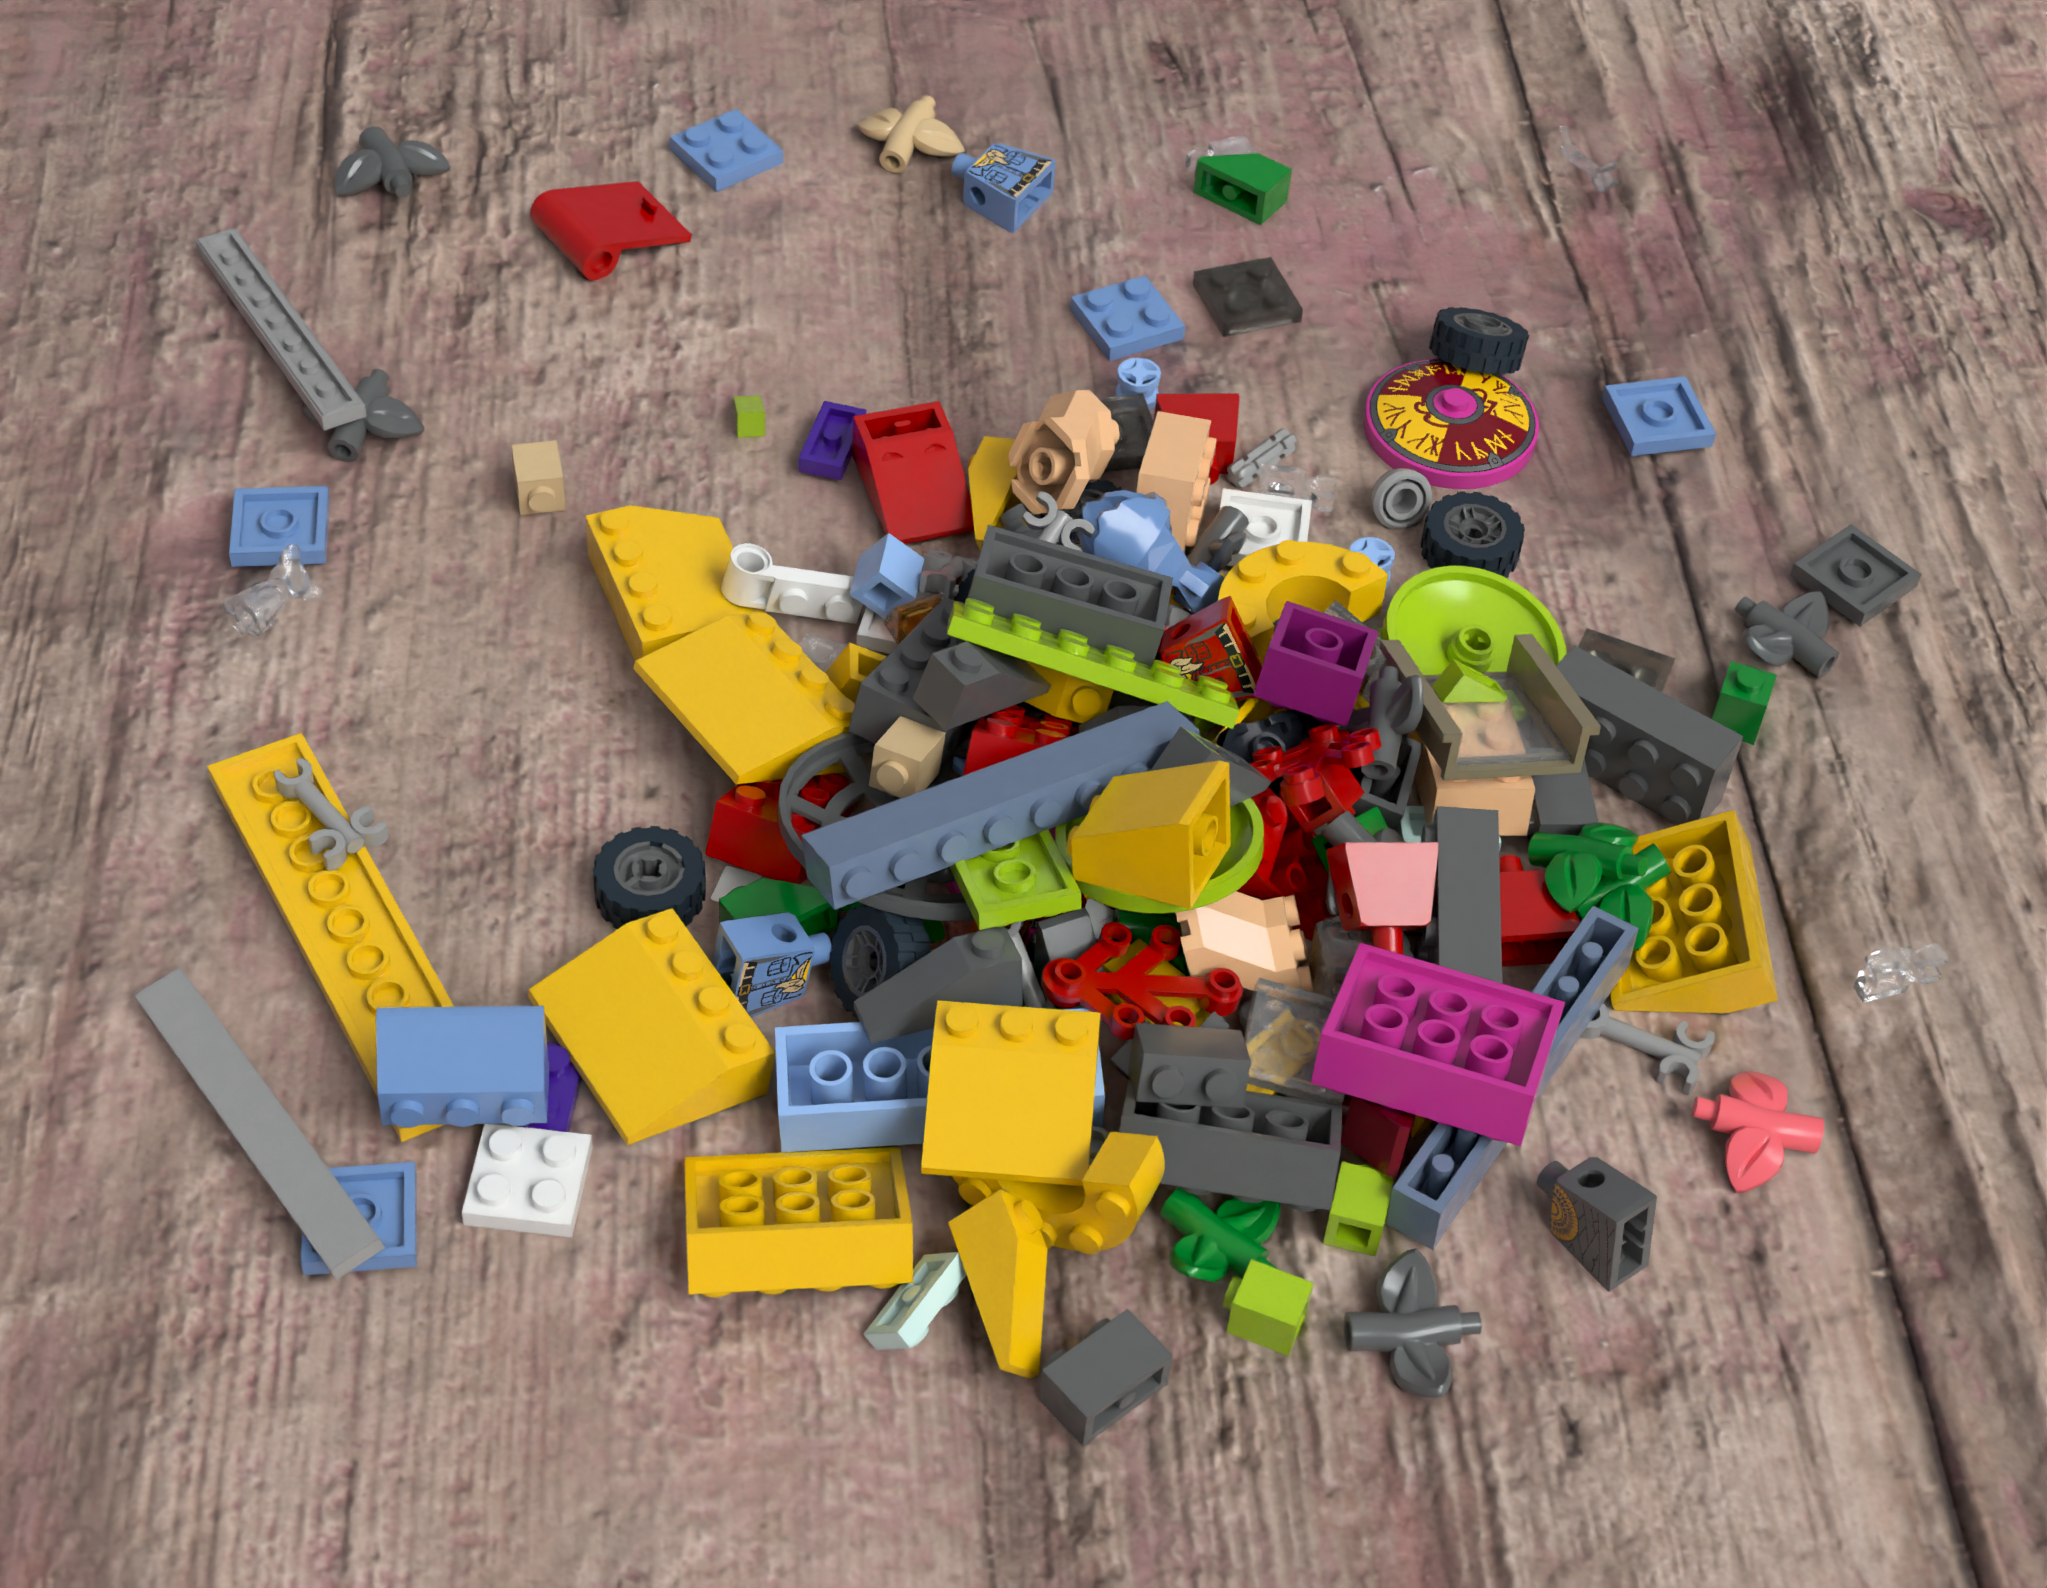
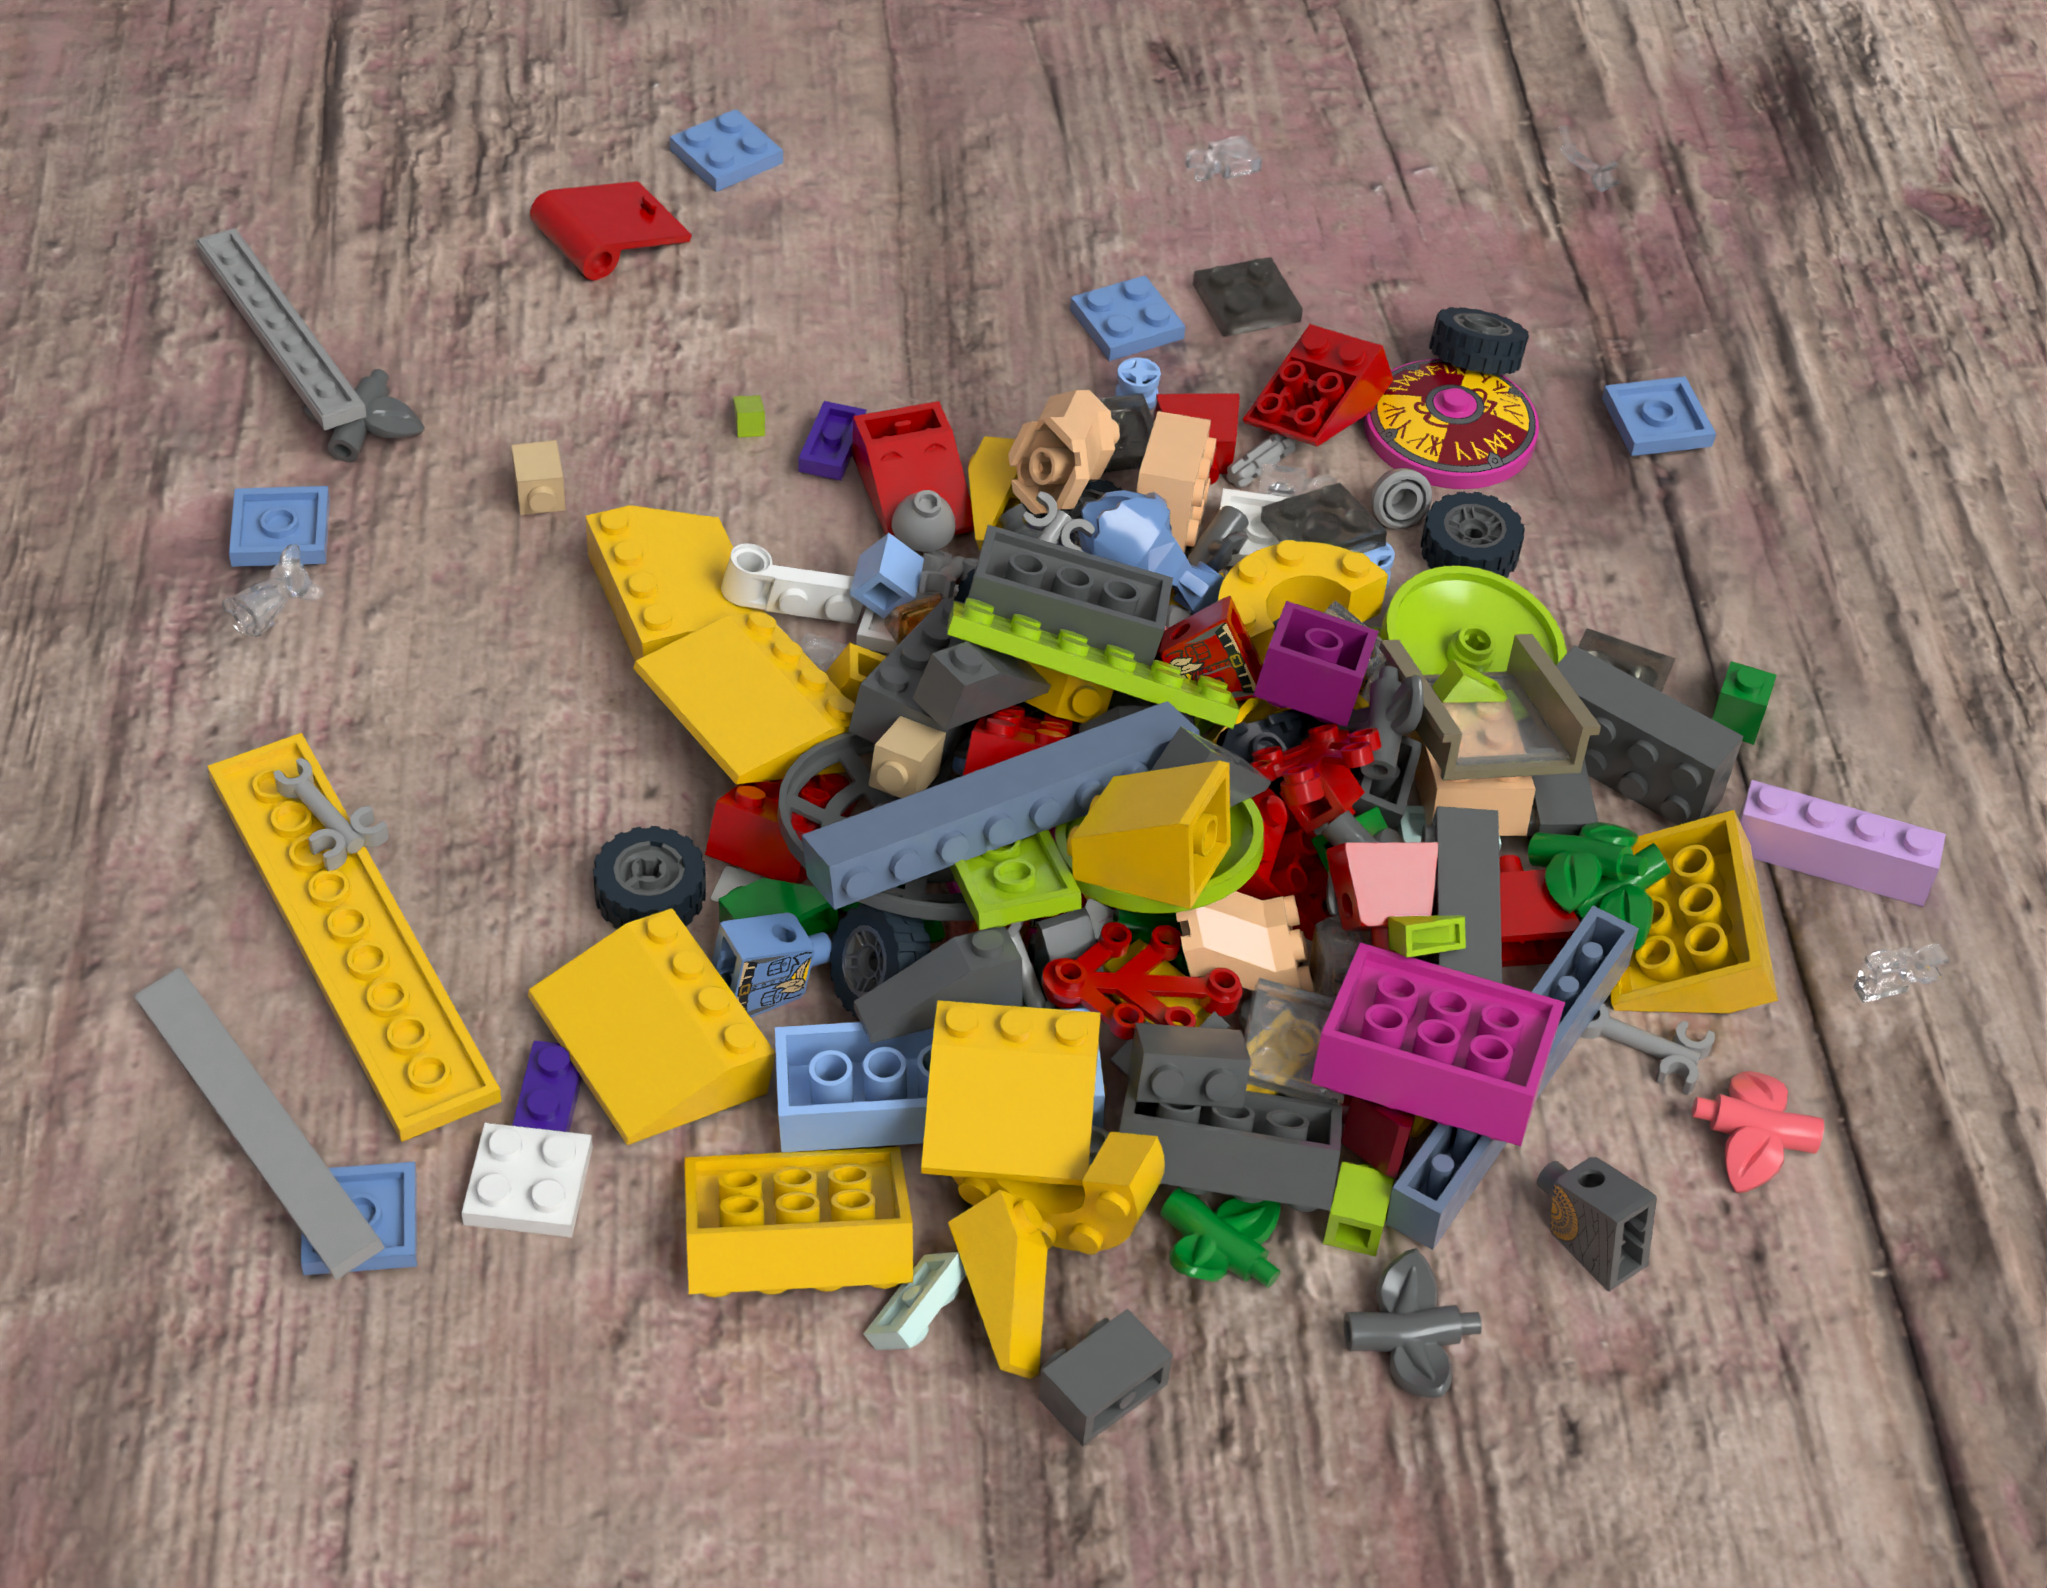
dark grey plant [335,126,451,198] -> none
medium blue slope [376,1006,549,1128] -> none
tan plant [857,95,965,173] -> none
medium blue torso [951,143,1056,233] -> none
green slope [1193,153,1292,225] -> none
lime brick [1222,1259,1314,1356] -> none
dark grey plant [1735,590,1839,678] -> none
dark grey plate [1790,524,1921,627] -> none
none -> light grey brick [892,490,955,552]
none -> red slope [1243,324,1394,447]
none -> clear smoke plate [1261,482,1387,553]
none -> lime piece [1388,915,1466,958]
none -> lavender brick [1738,780,1946,907]

